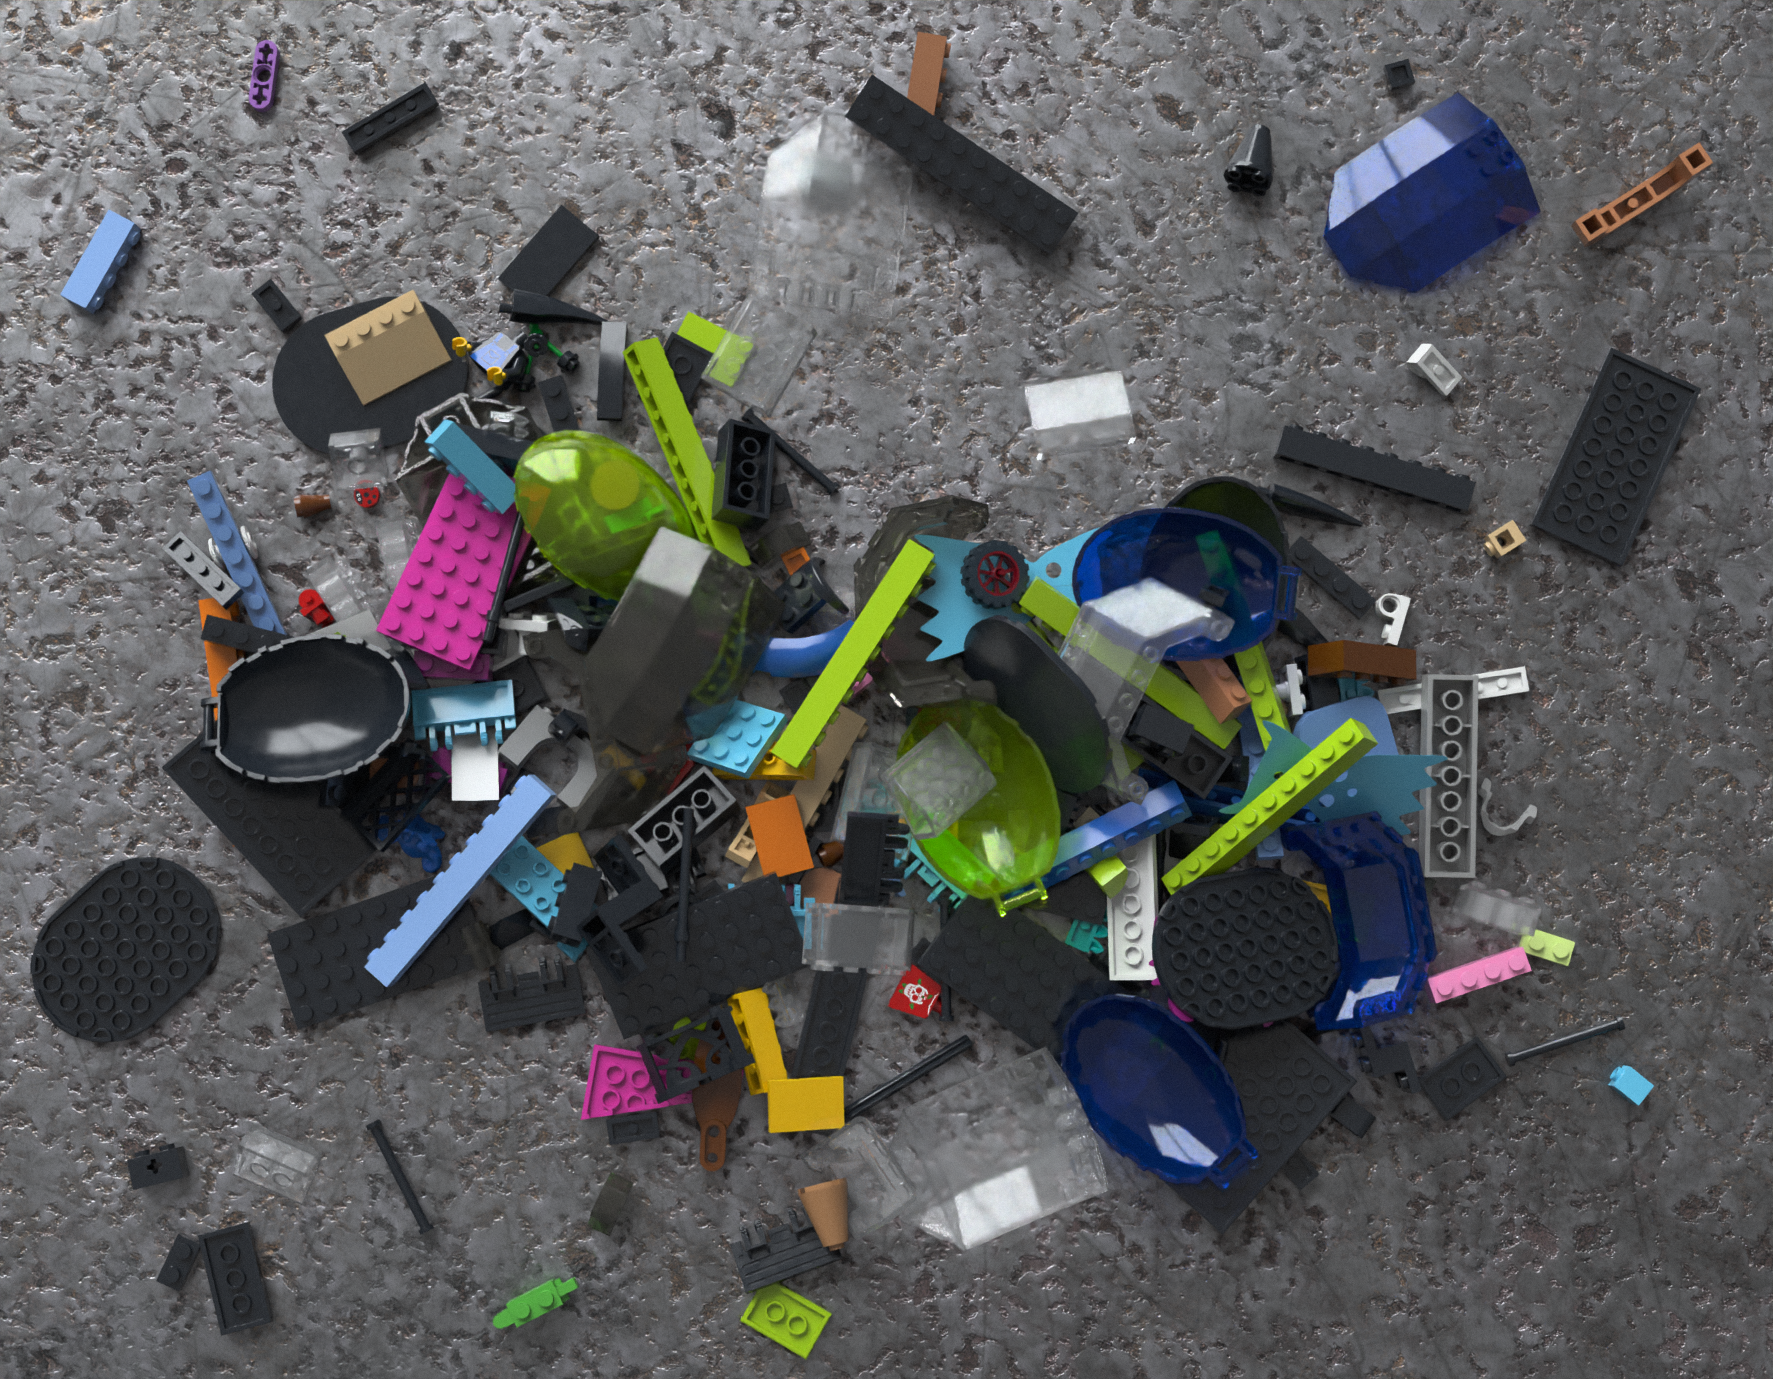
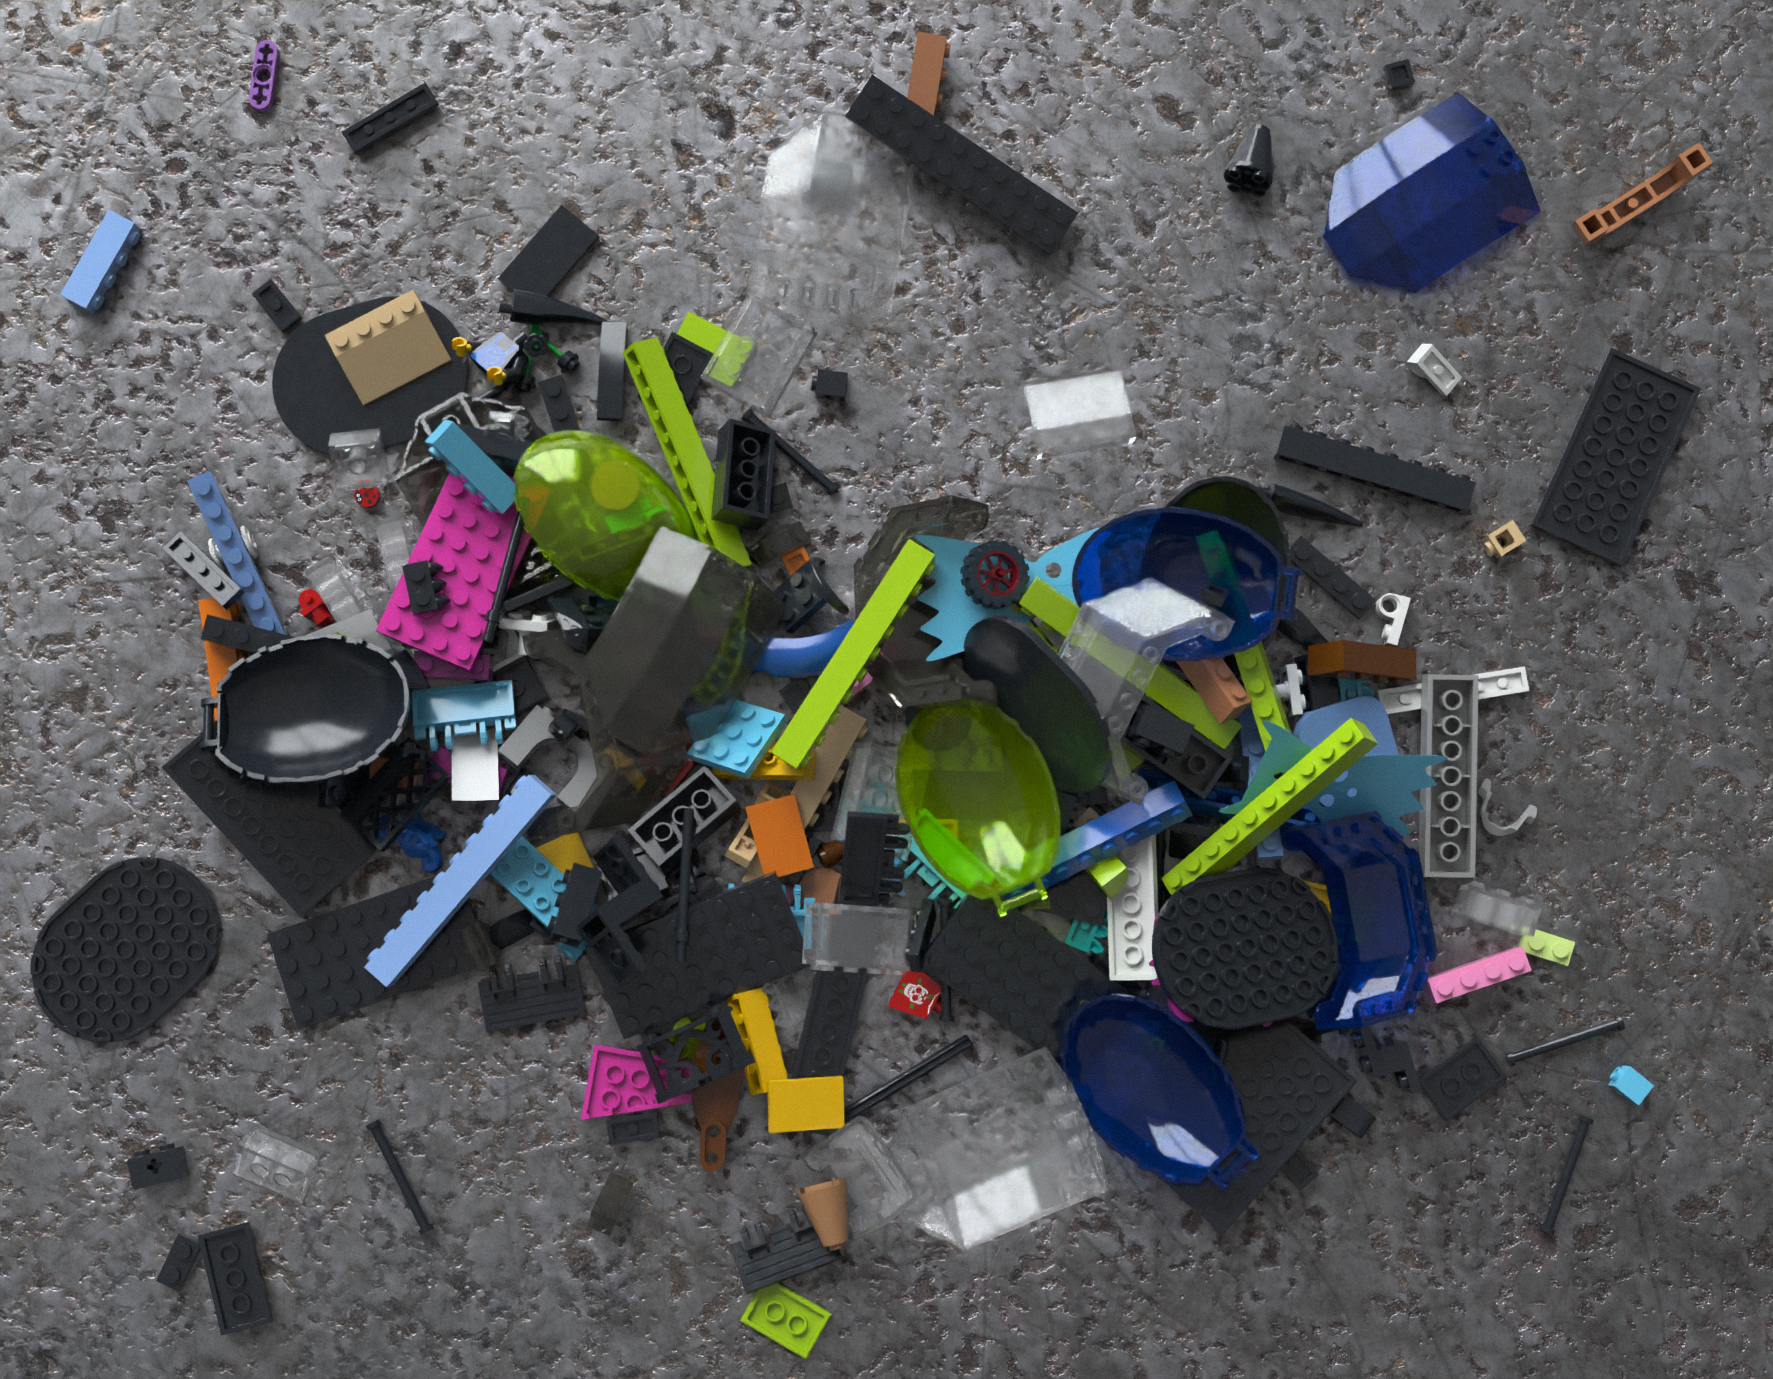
reddish brown cone [293,494,331,519] -> none
bright green hinge [493,1277,579,1329] -> none
clear slope [882,722,997,840] -> none
none -> black plate [402,560,451,616]
none -> black brick [811,369,848,402]
none -> black plate [905,899,937,972]
none -> black bar [1539,1114,1594,1235]

